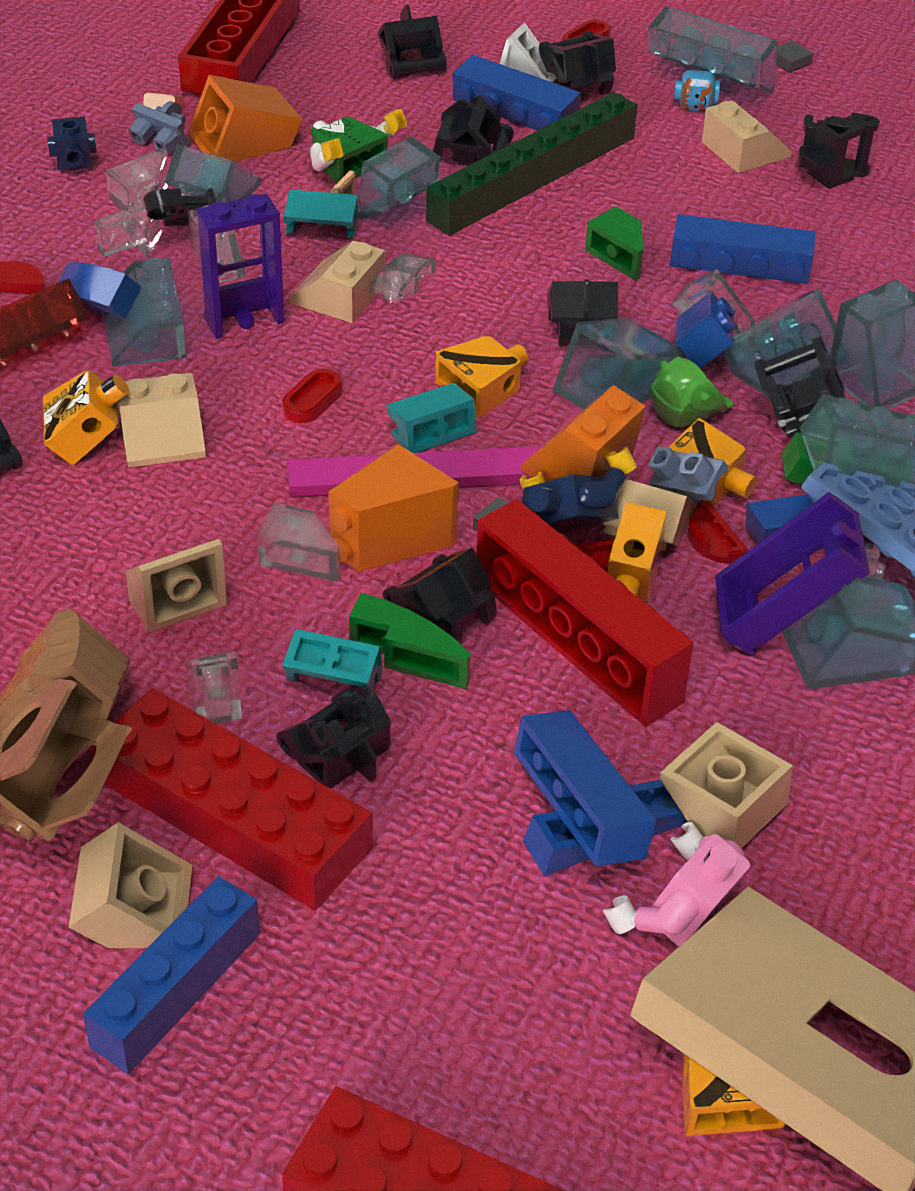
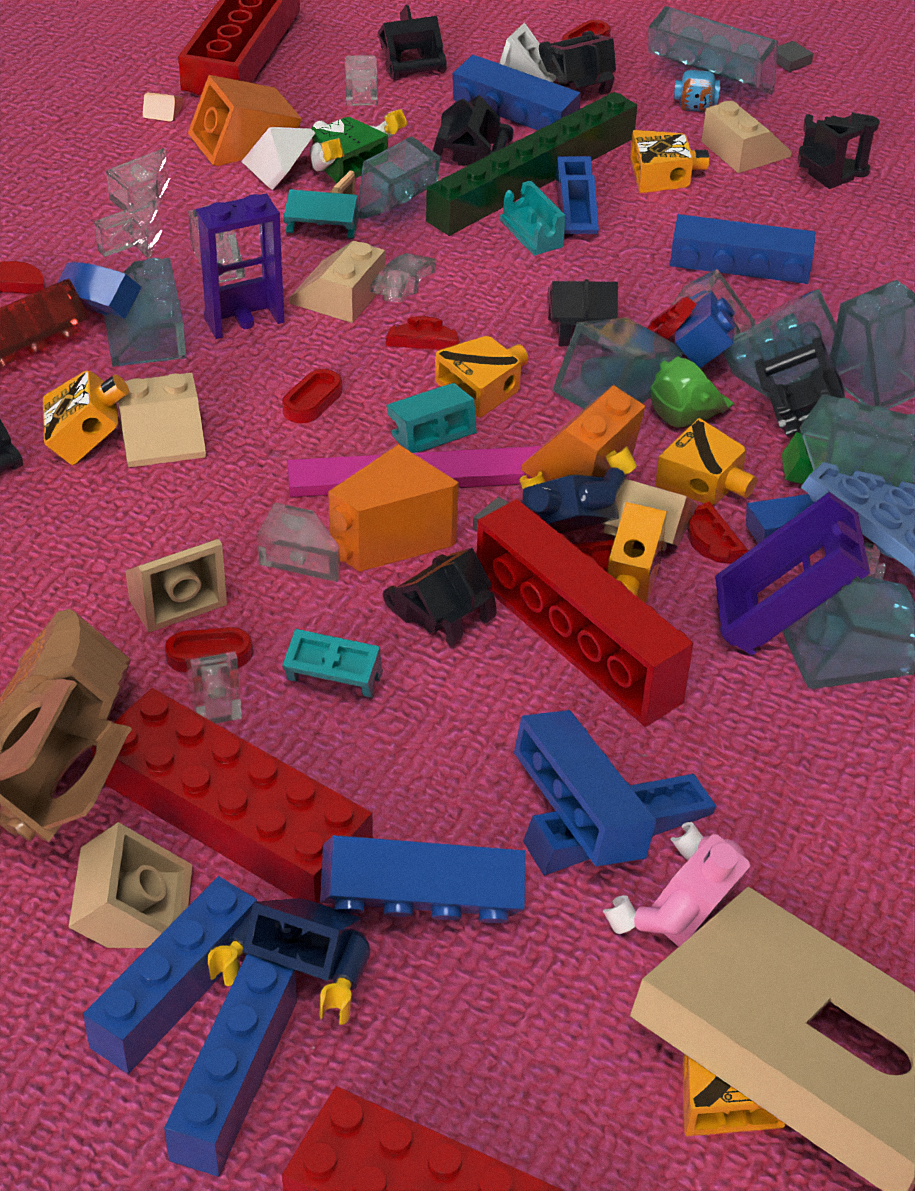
dark blue brick [47,117,97,170] -> none
sand blue hips [129,101,192,156] -> none
black piece [143,188,216,226] -> none
clear light blue slope [164,144,262,203] -> none
black piece [276,689,391,789] -> none
green slope [349,593,471,689] -> none
green slope [585,206,644,281] -> none
sand blue hips [648,446,729,502] -> none
tan slope [660,722,793,848] -> none
none -> blue brick [164,954,297,1177]
none -> red tile [165,627,253,672]
none -> dark blue torso [208,898,370,1025]
none -> white slope [241,127,315,190]
none -> blue brick [320,835,526,923]
none -> clear slope [345,55,378,106]
none -> red tile [386,316,459,350]
none -> teal hinge [500,181,566,256]
none -> blue slope [555,156,599,234]
none -> light orange torso [630,130,709,193]
none -> red tile [647,297,697,346]

